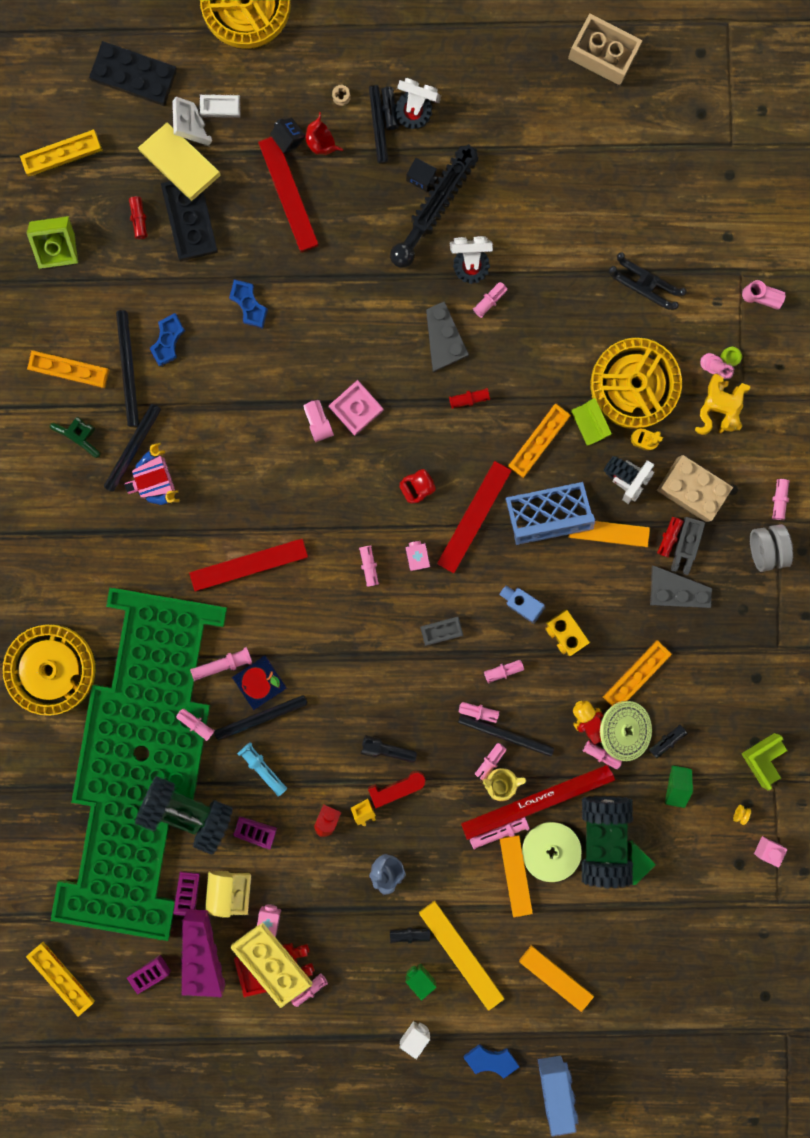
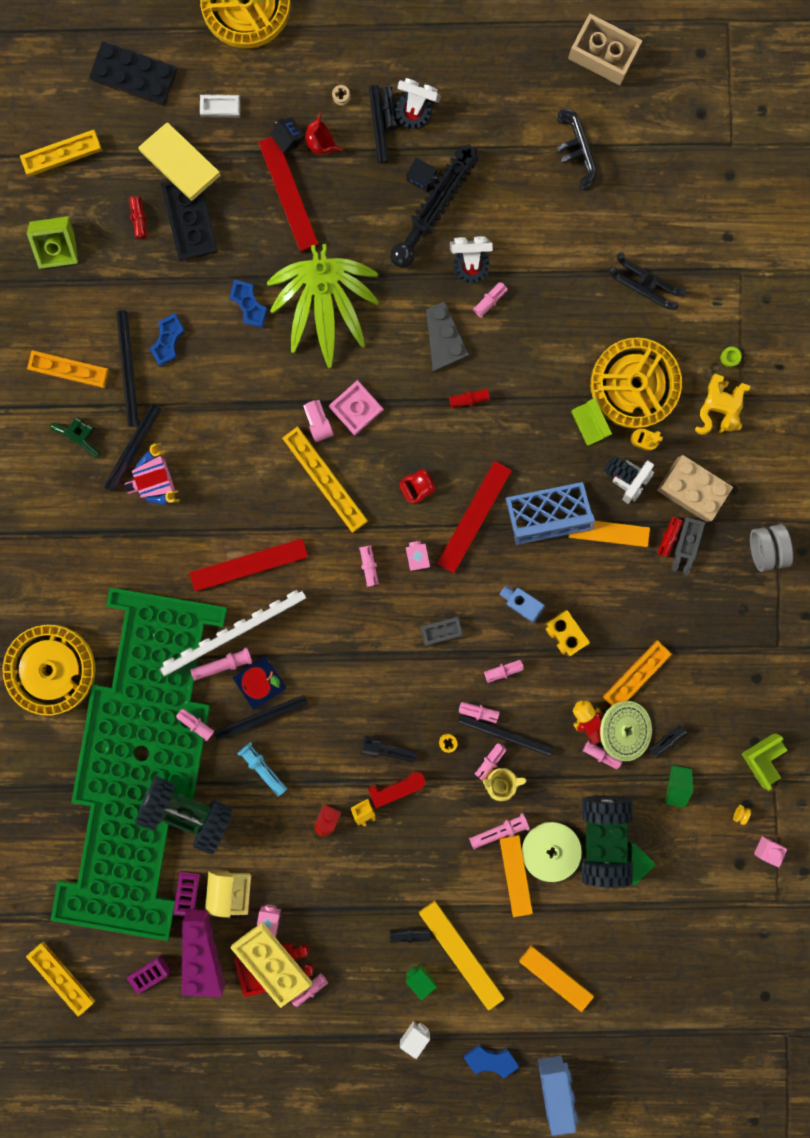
white wing [173,97,212,146] -> none
magenta slope [234,817,277,849] -> none
sand blue hair [369,854,406,895] -> none
red tile [461,765,615,840] -> none
light orange tile [508,403,571,478] -> none
dark grey wing [650,566,712,608] -> none
bright pink pin [700,353,733,378] -> none
bright pink piece [742,280,786,310] -> none
bright pink pin [772,479,790,520] -> none
none -> white plate [160,590,306,676]
none -> lime plant [267,244,379,369]
none -> yellow tile [282,426,368,533]
none -> yellow bush [439,734,457,753]
none -> black piece [557,109,597,190]

